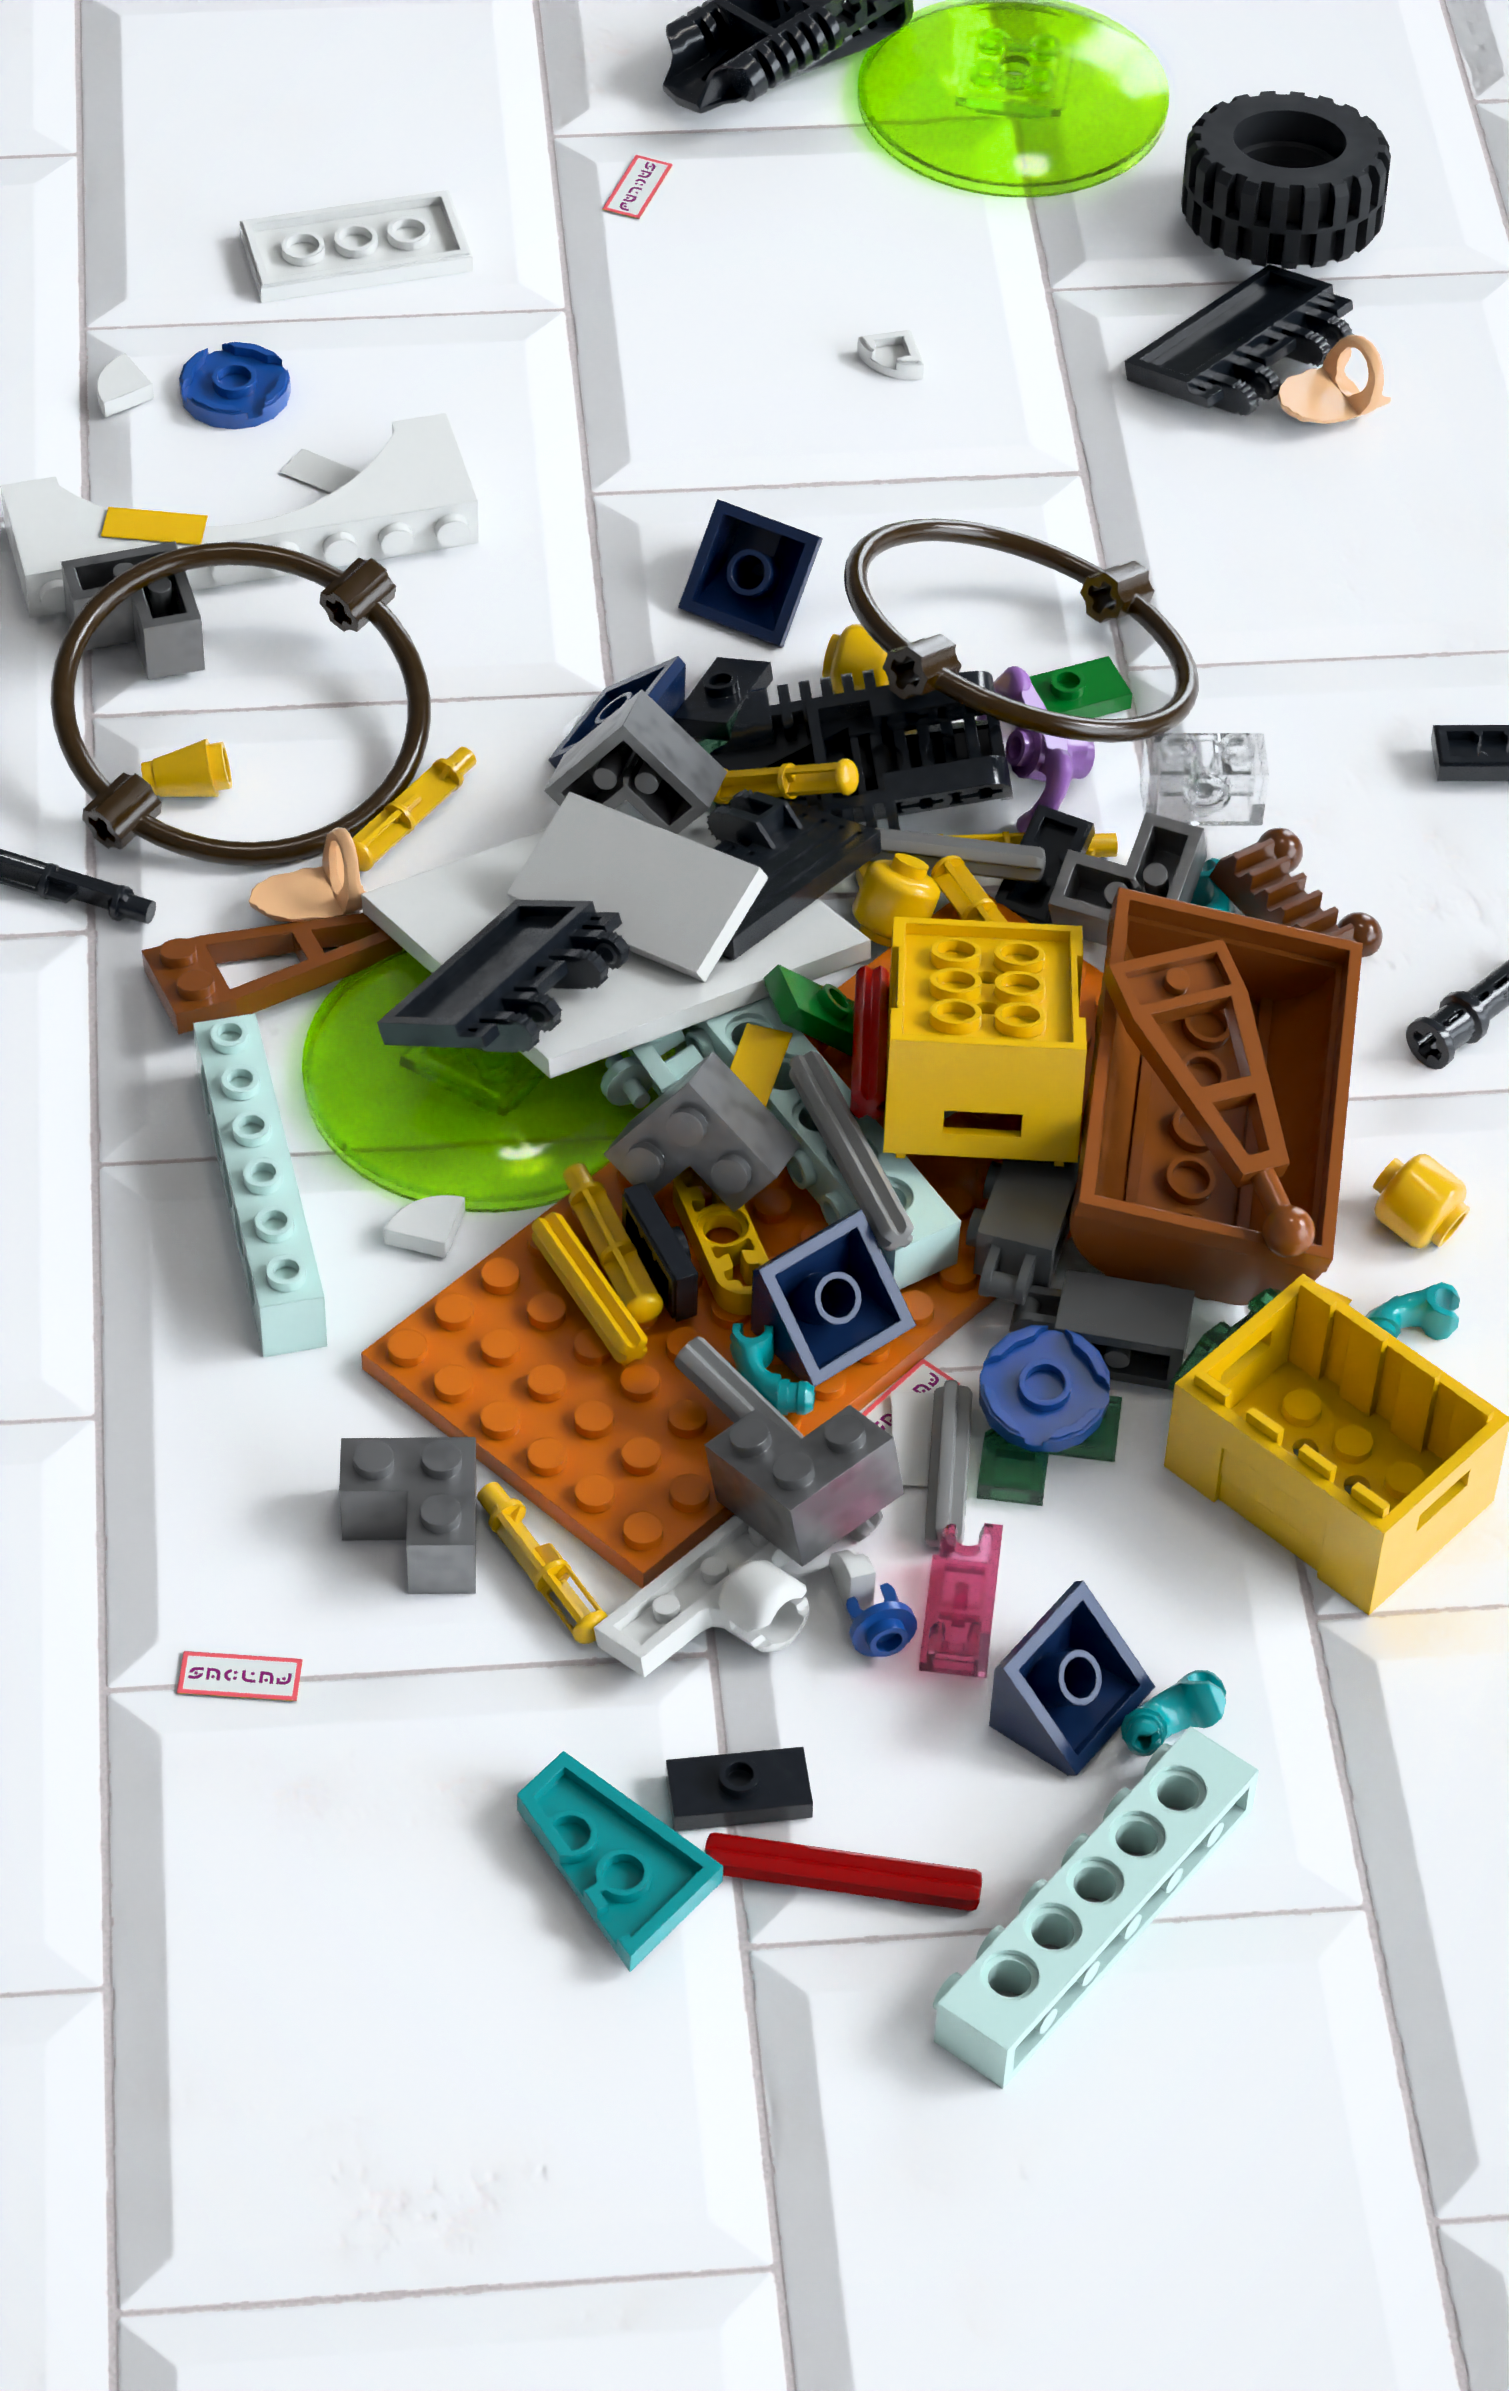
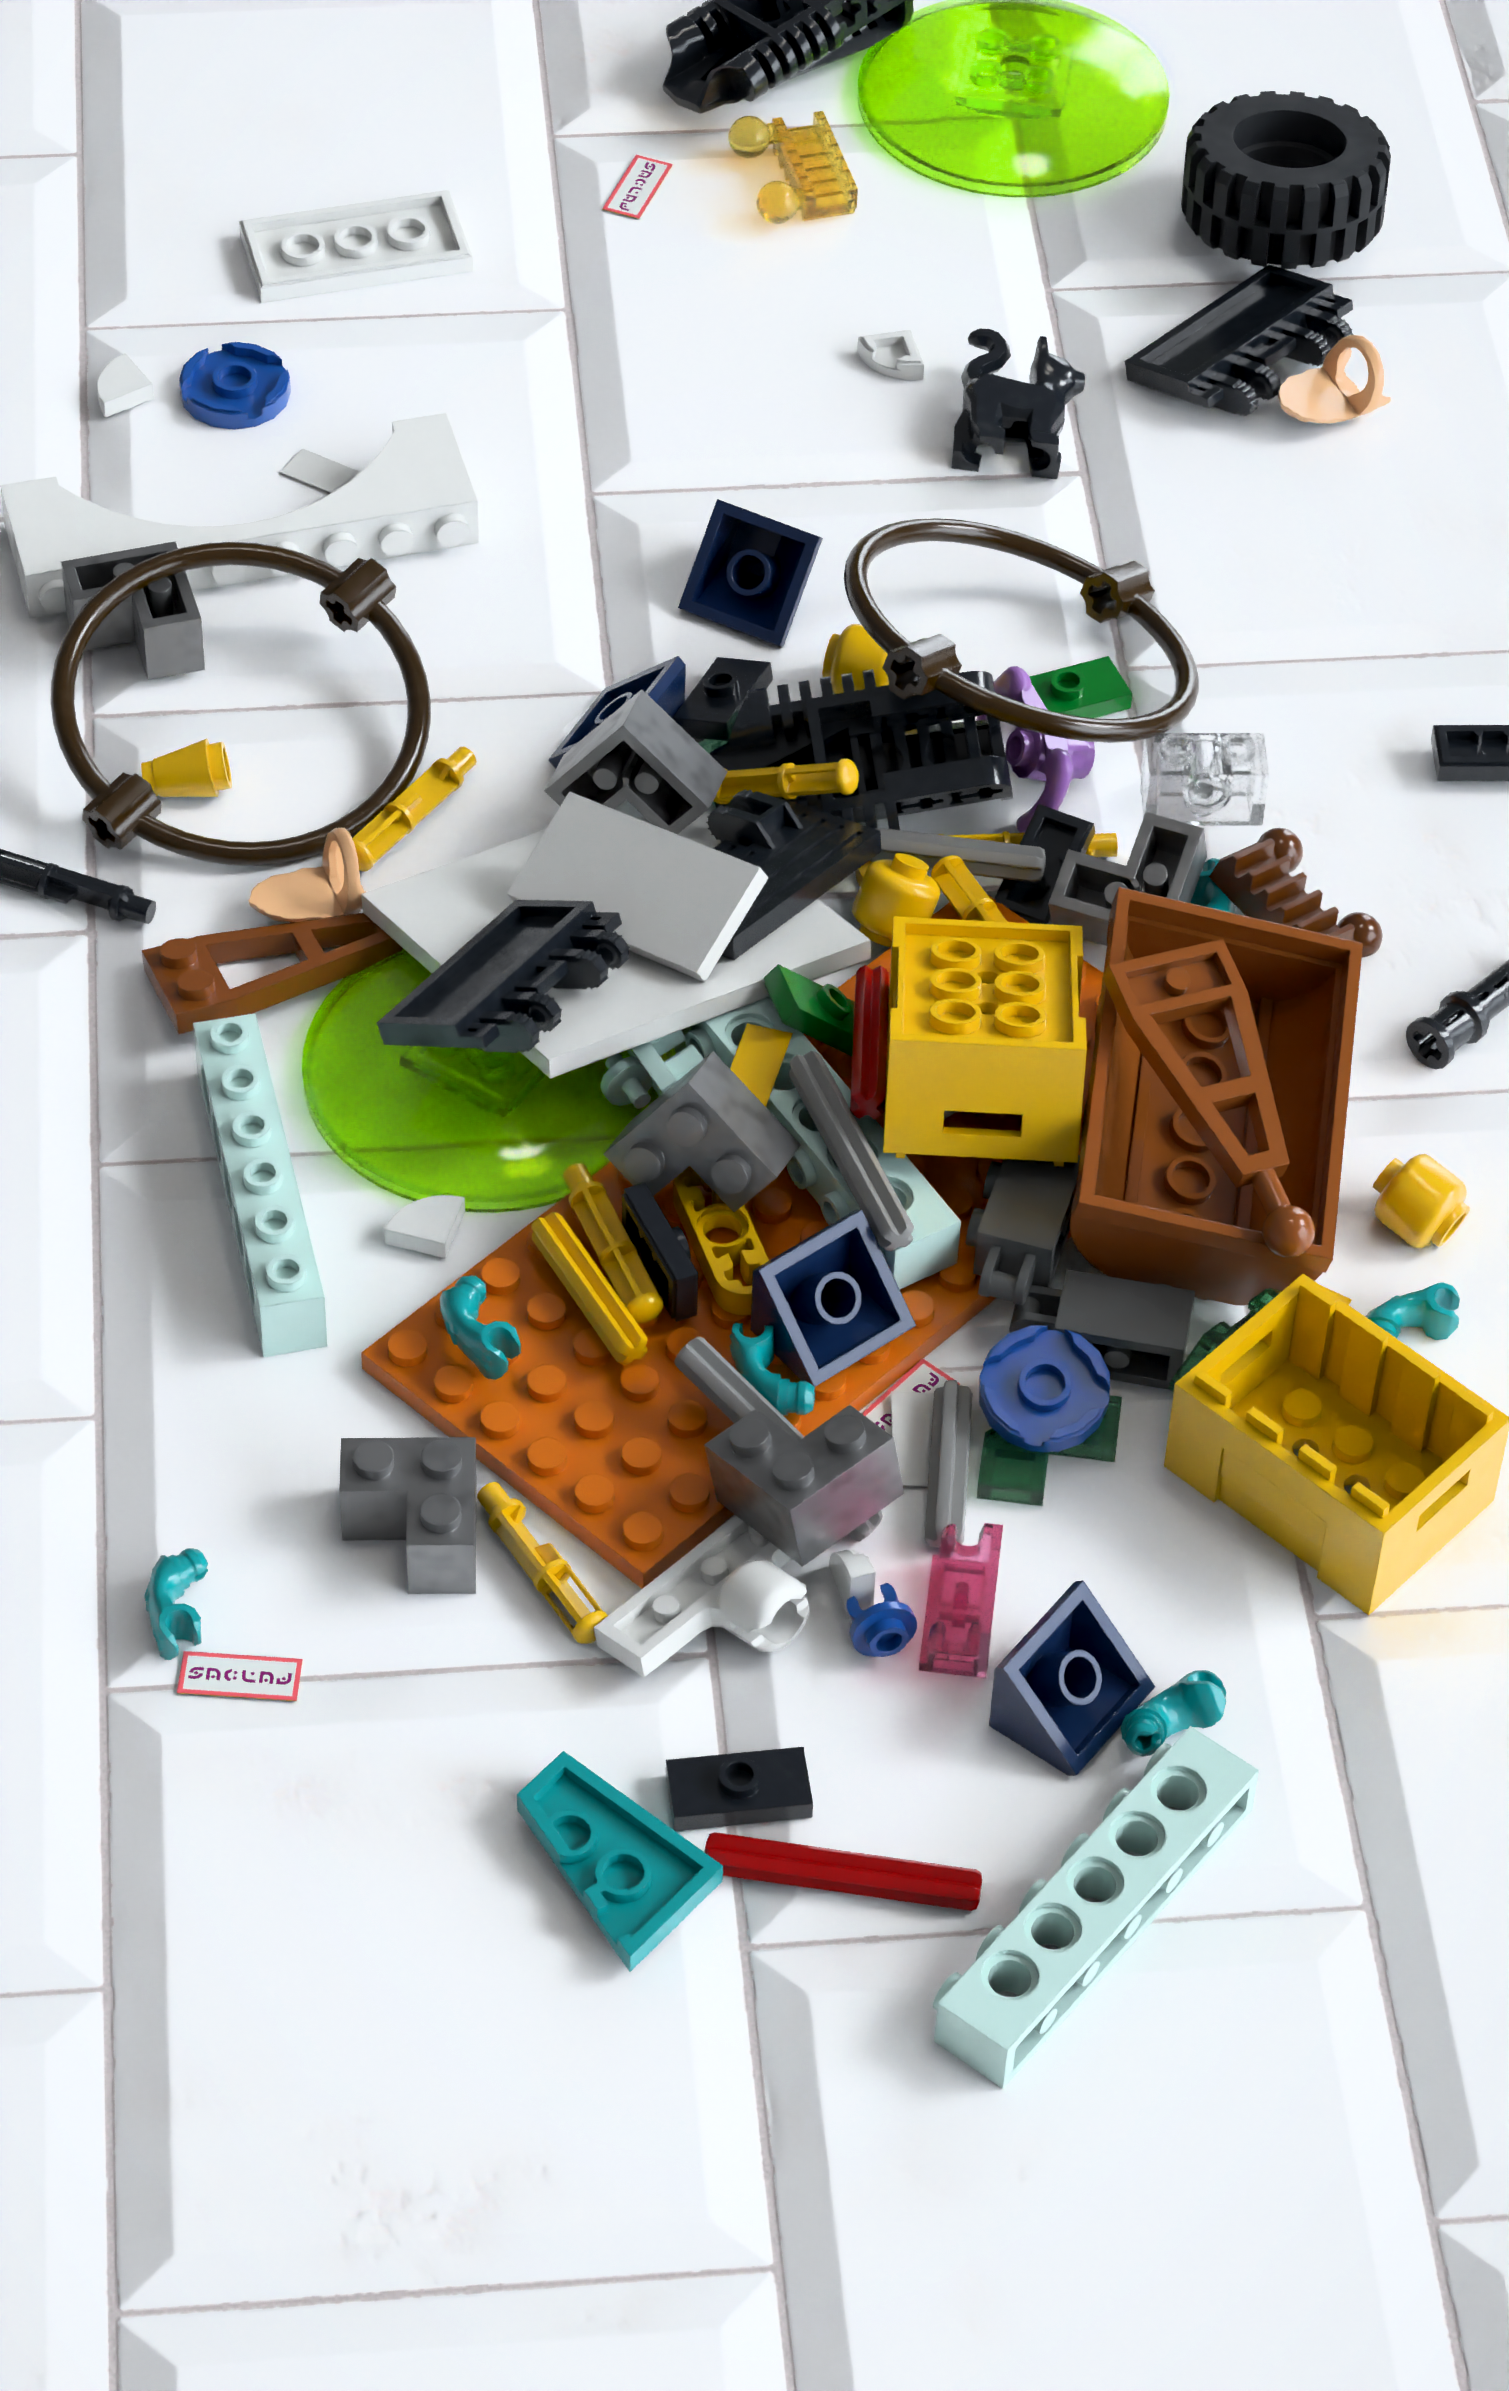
yellow sticker [101,507,208,545] -> none
none -> teal piece [144,1548,208,1660]
none -> teal piece [440,1275,521,1380]
none -> clear yellow gear [728,111,858,224]
none -> black animal [951,328,1085,479]

